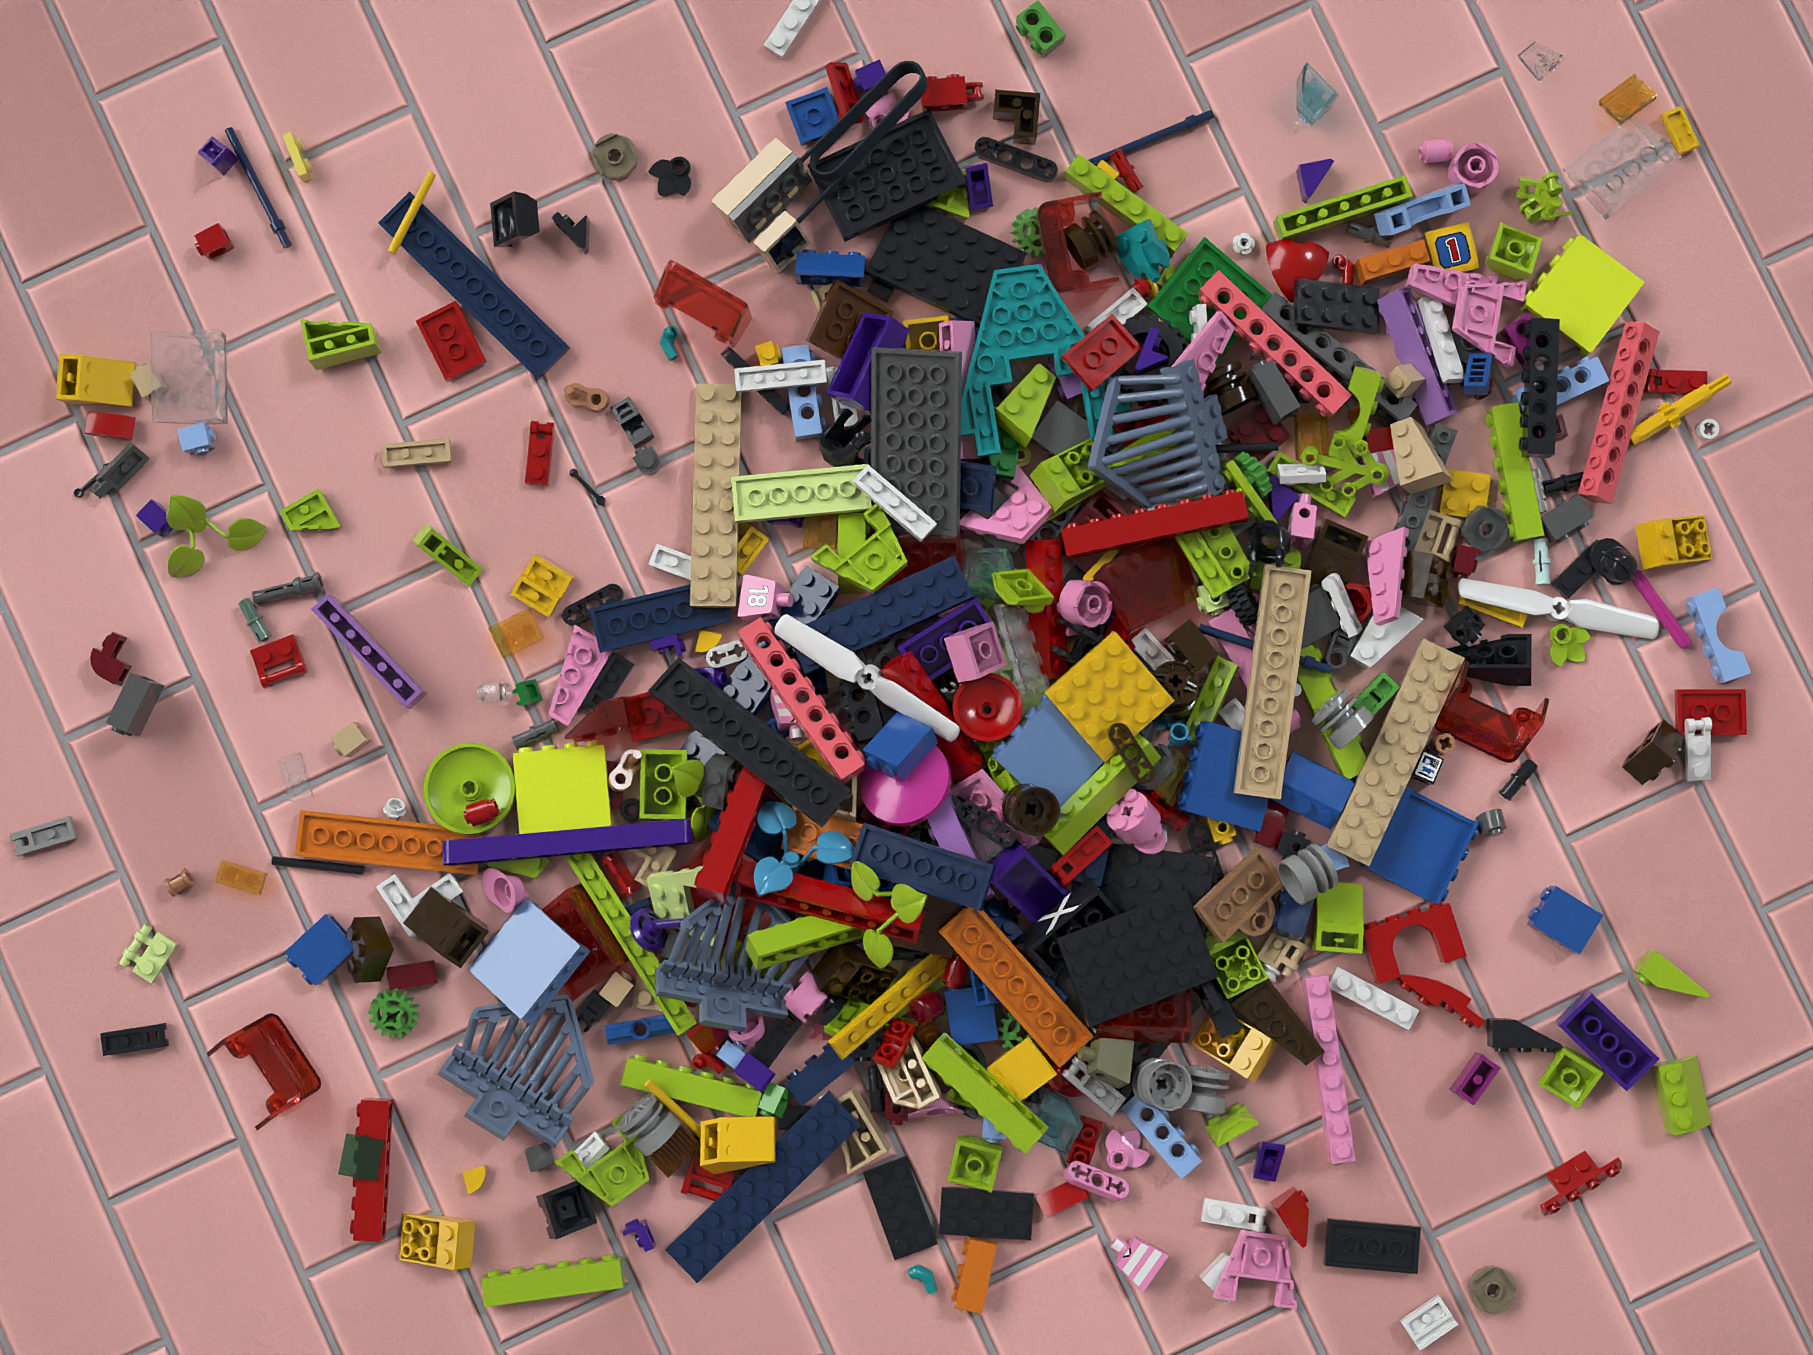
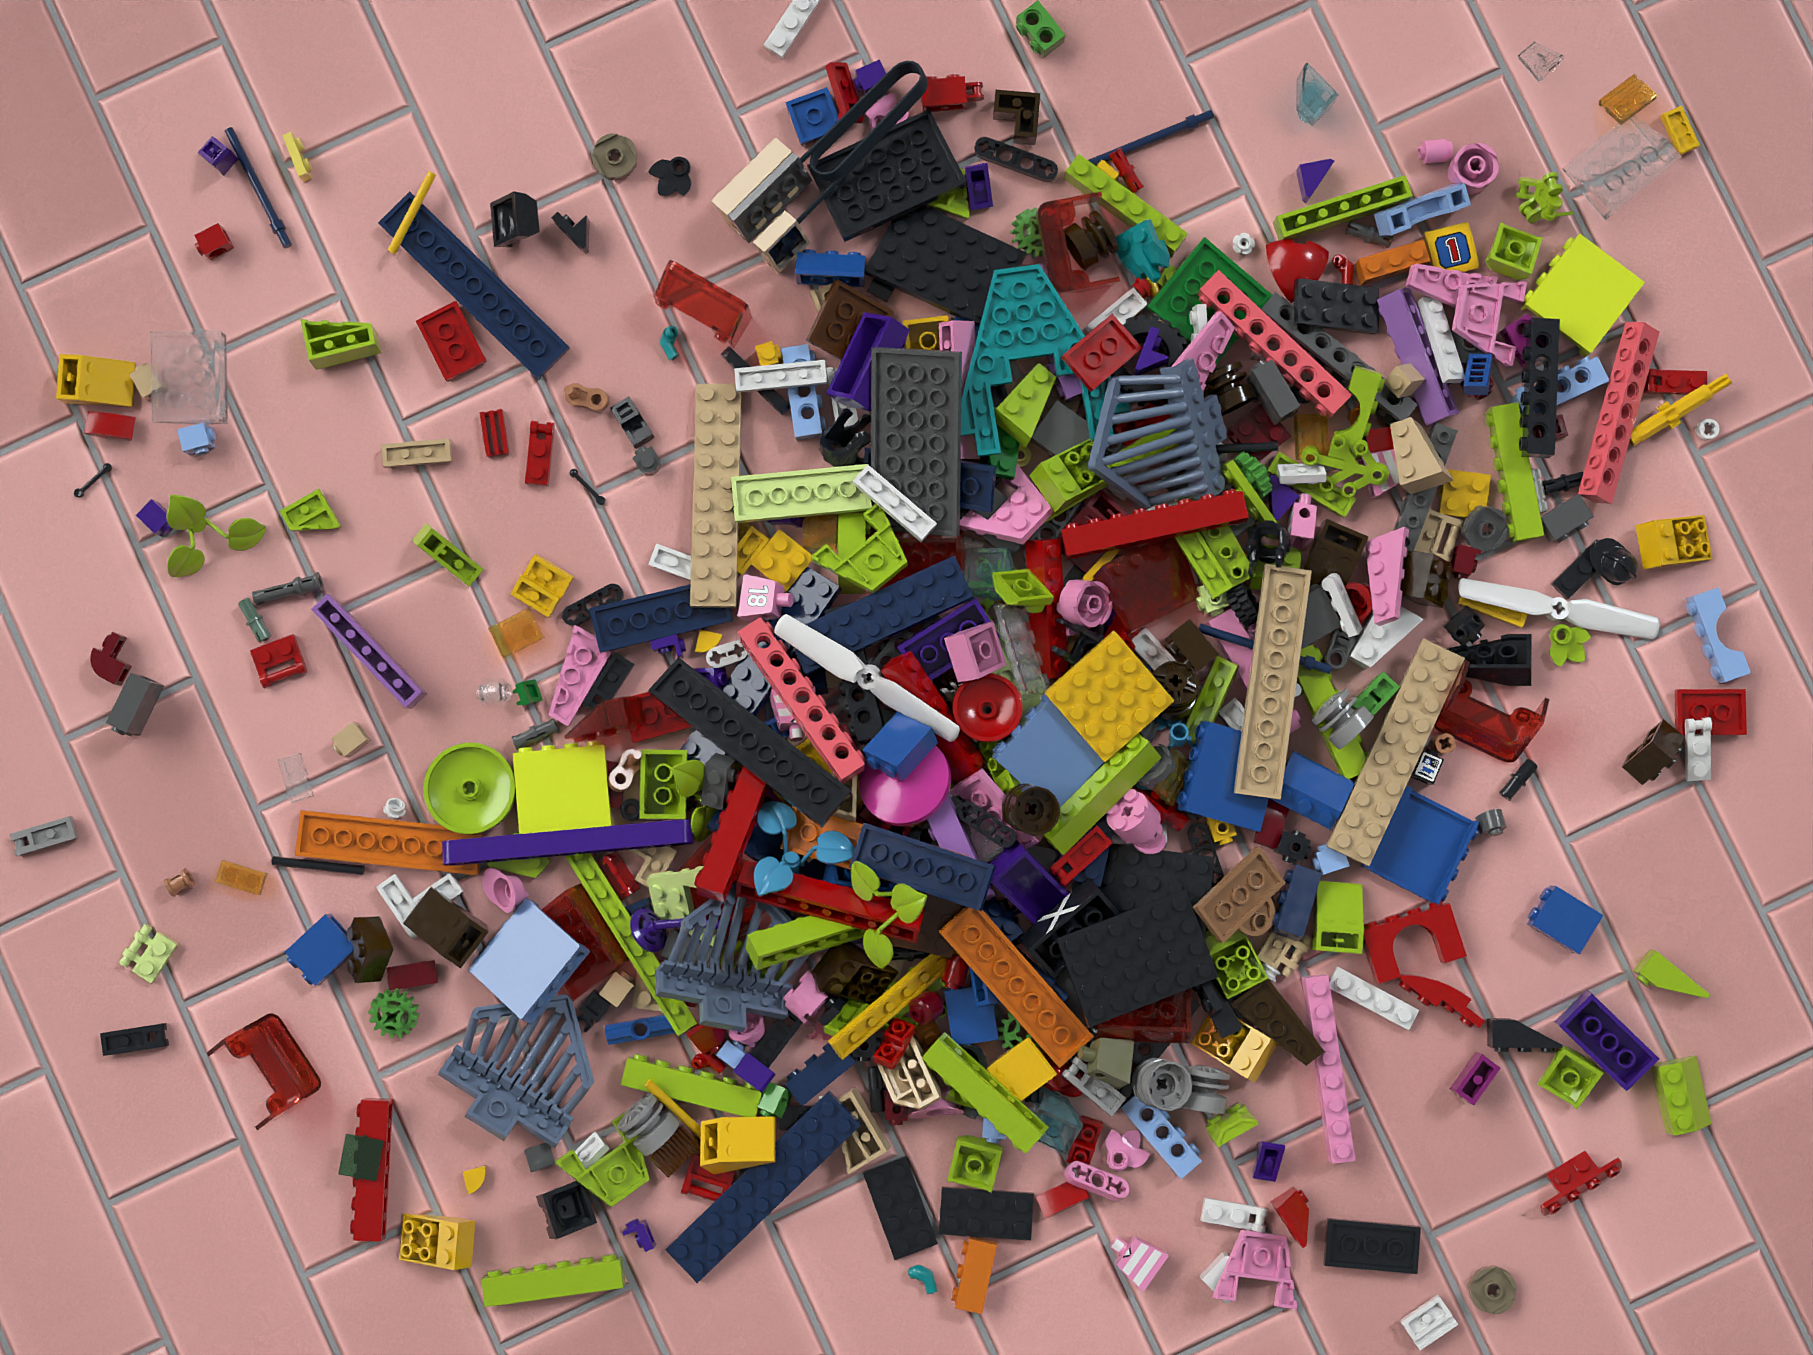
dark grey hinge [90,442,149,499] -> none
red brick [463,798,500,827] -> none
dark brown beam [1107,723,1155,783] -> none
light grey wheel [1277,843,1338,905] -> none
light aqua pin [1532,538,1551,586] -> none
dark pink axle [1630,570,1692,649] -> none
none -> red tile [479,409,510,458]
none -> yellow plate [751,529,812,593]

